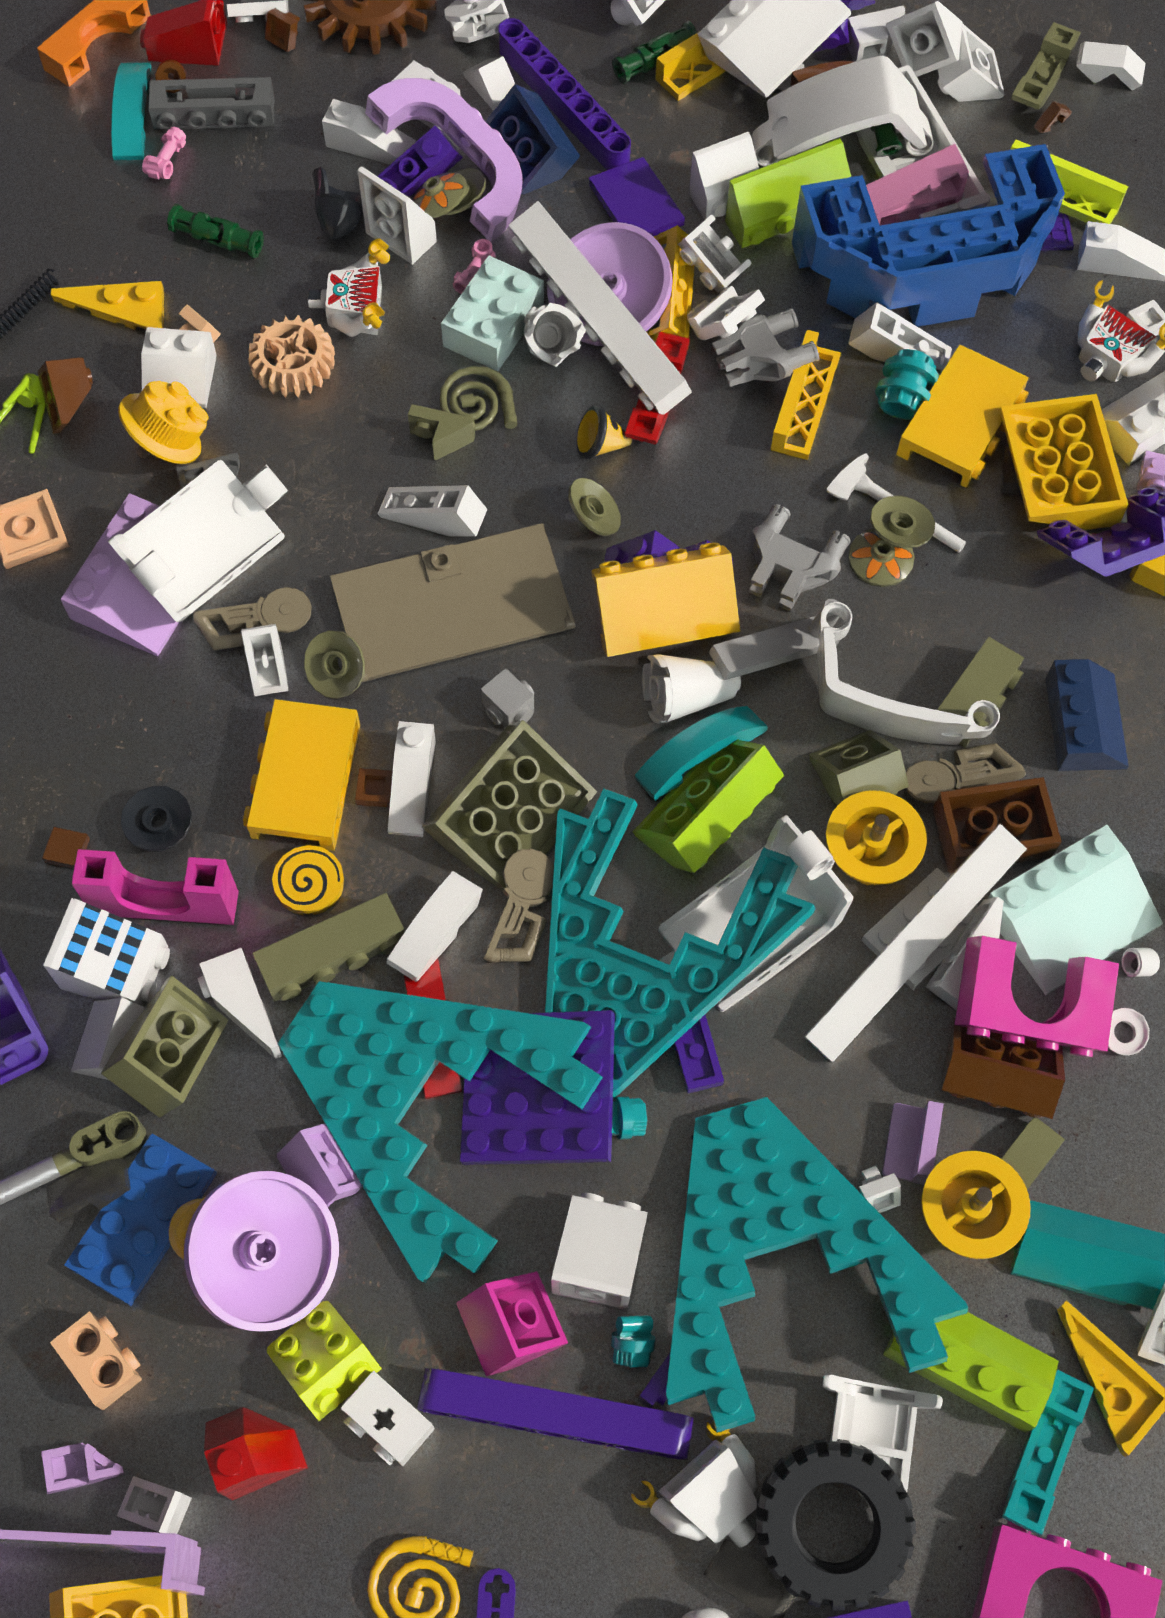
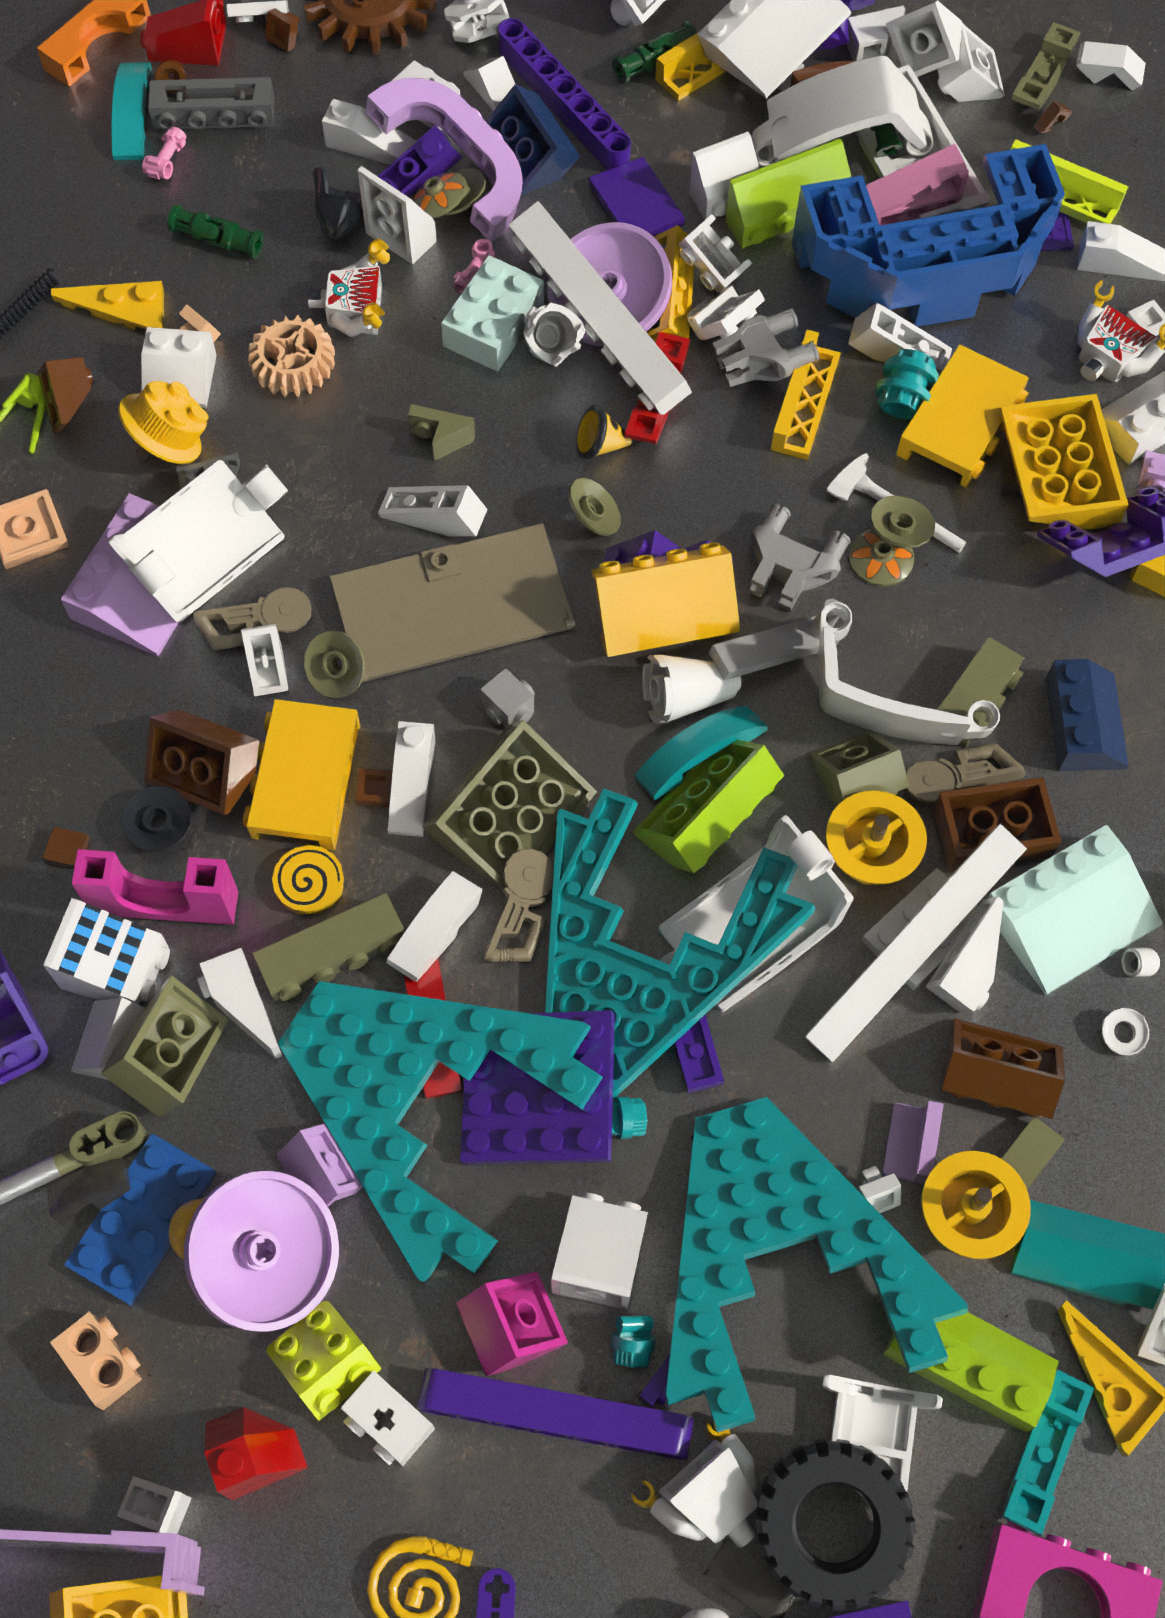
lavender slope [41,1443,124,1495] -> none
olive piece [439,366,518,431] -> none
dark pink arch [955,935,1119,1058] -> none
none -> reddish brown slope [144,709,259,815]

